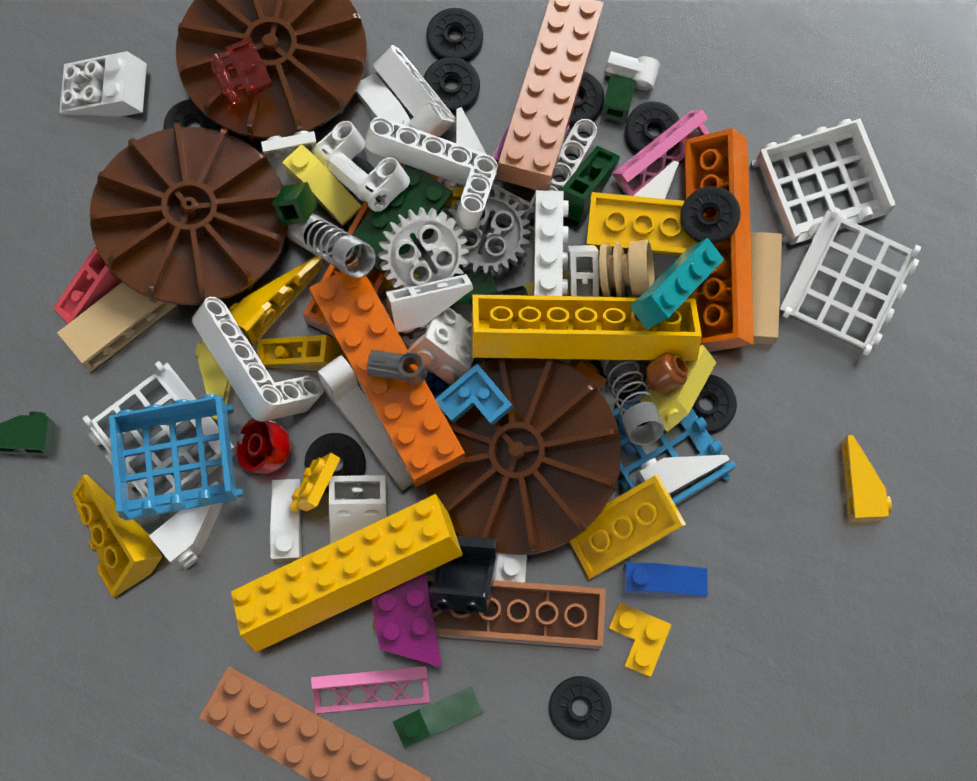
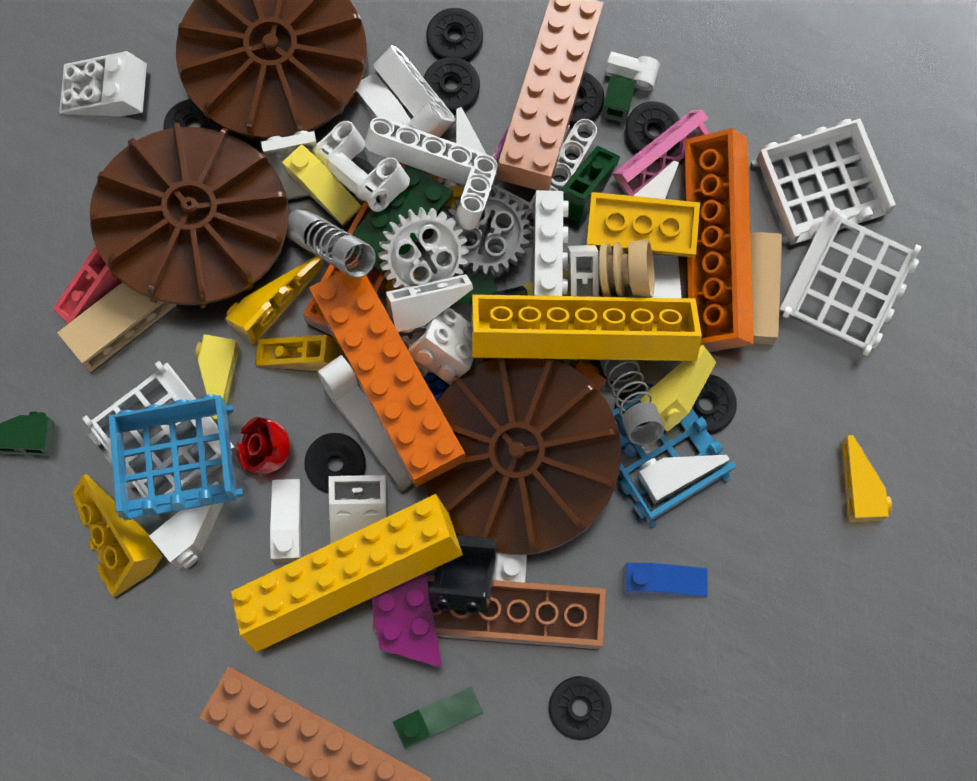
white beam [192,297,323,422] -> none
clear red plate [209,37,273,104] -> none
dark green brick [272,182,318,226] -> none
yellow plate [289,453,340,513] -> none
bright pink fence [311,666,430,714] -> none
dark grey piece [367,350,426,385] -> none
dark azure plate [435,364,514,425] -> none
yellow plate [569,475,686,579] -> none
yellow plate [608,602,672,678] -> none
teal brick [630,238,724,329] -> none
dark orange head [645,353,689,395] -> none
black wheel [680,186,741,244] -> none

